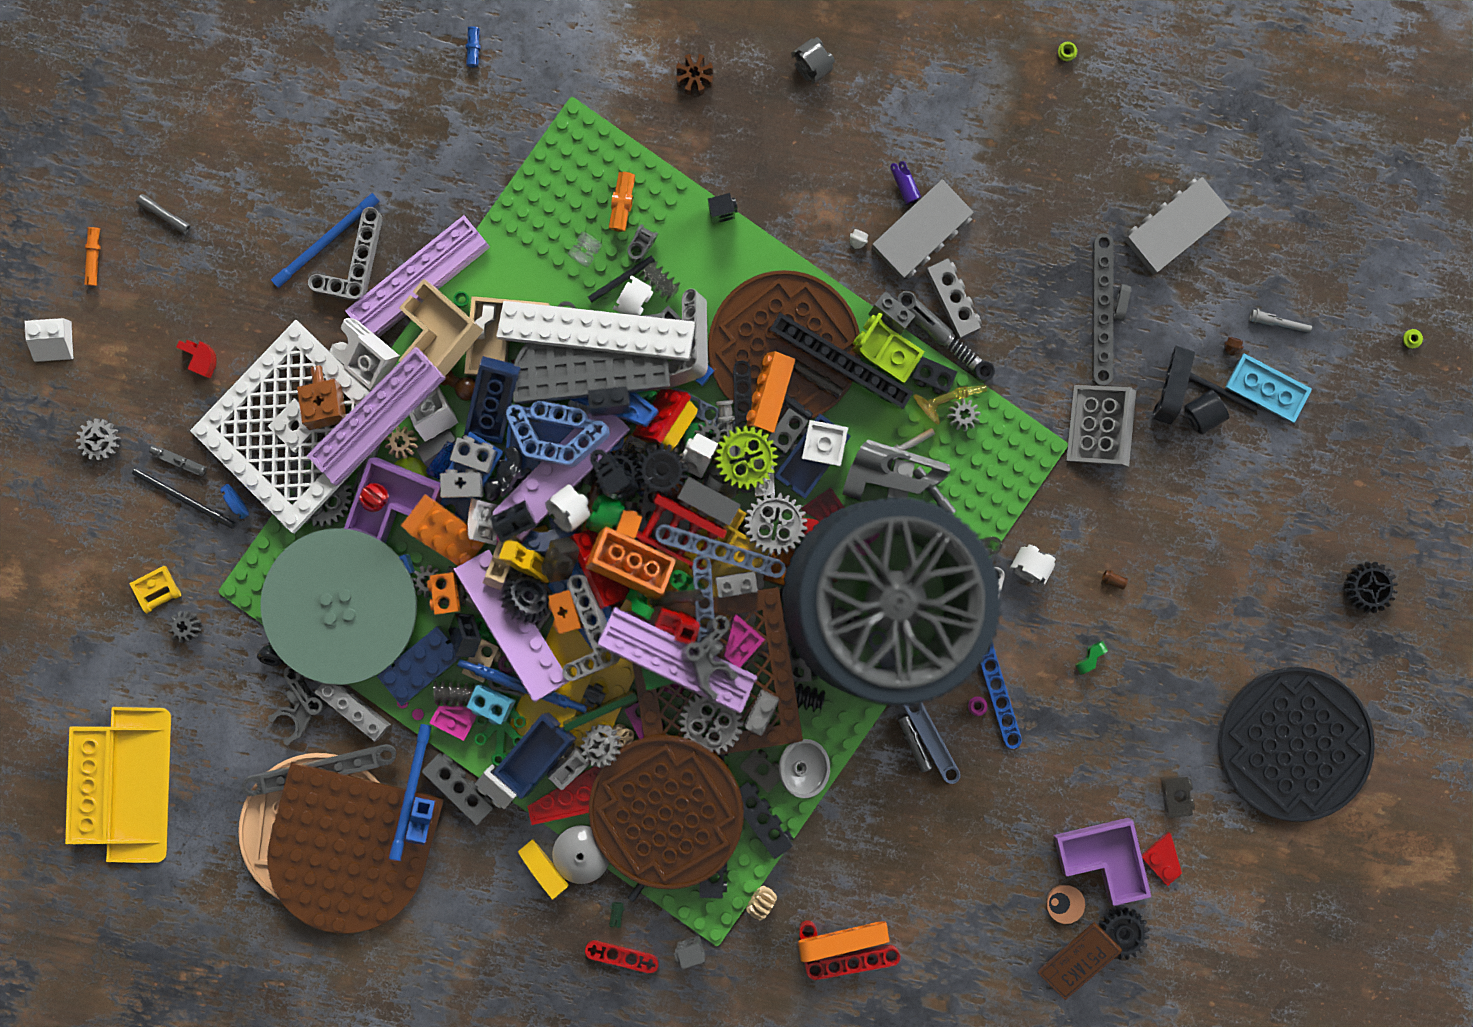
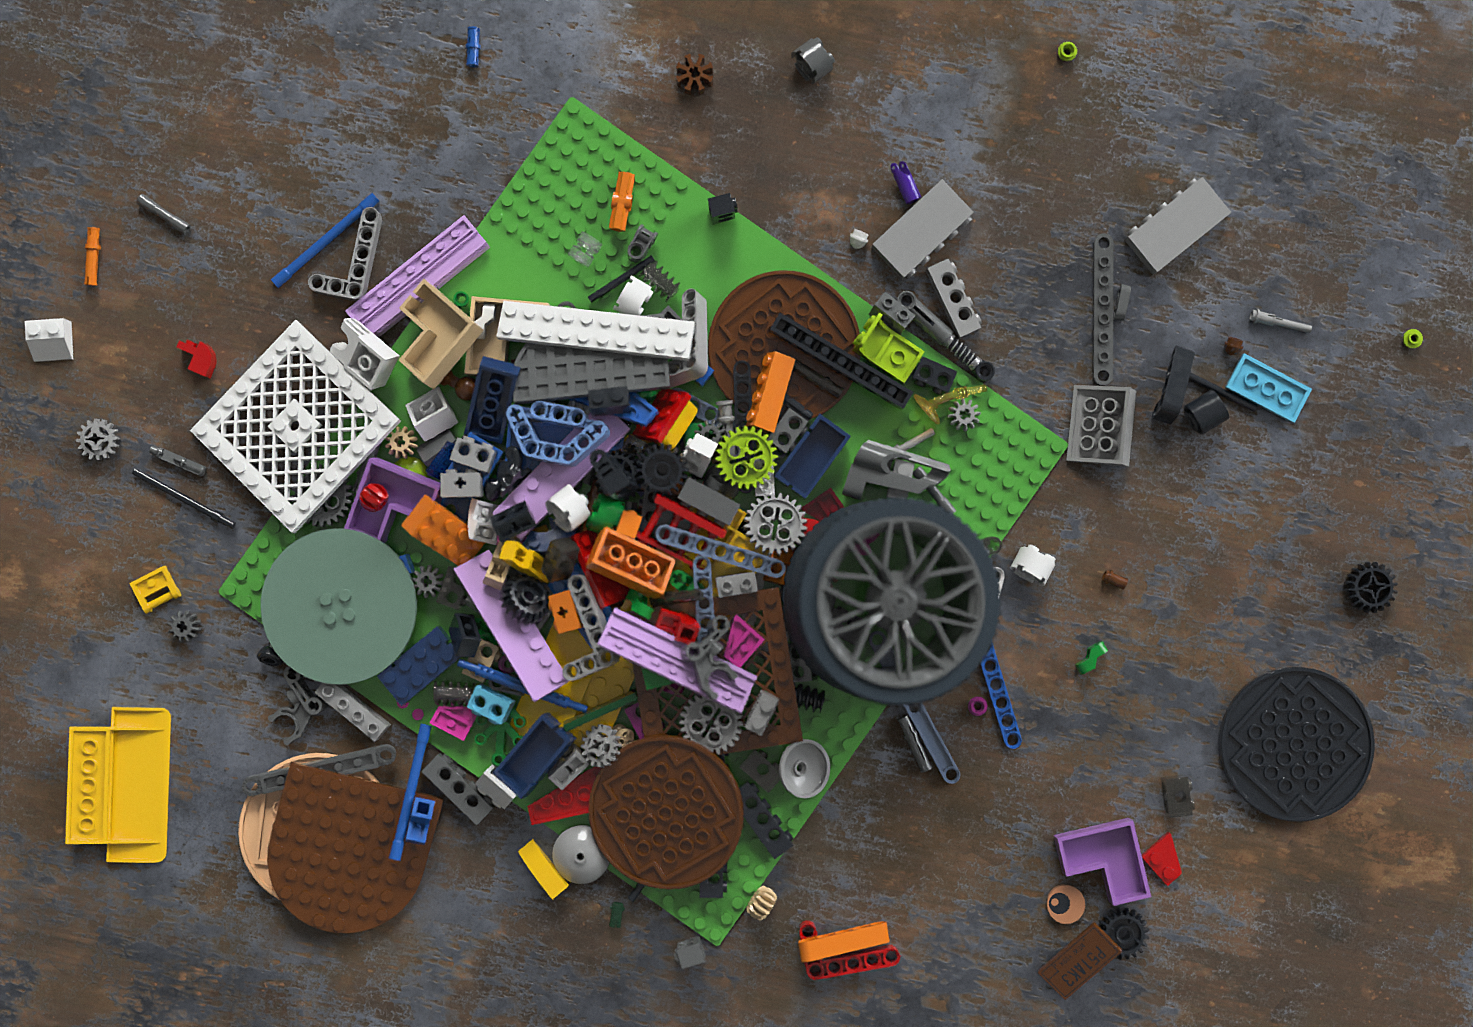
blue tile [220,484,249,519] -> none
dark orange brick [297,366,346,430] -> none
lavender plate [307,347,446,485] -> none
orange brick [427,572,461,614] -> none
black gear [583,683,607,708] -> none
red beam [585,940,659,973] -> none
white plate [802,420,848,466] -> none

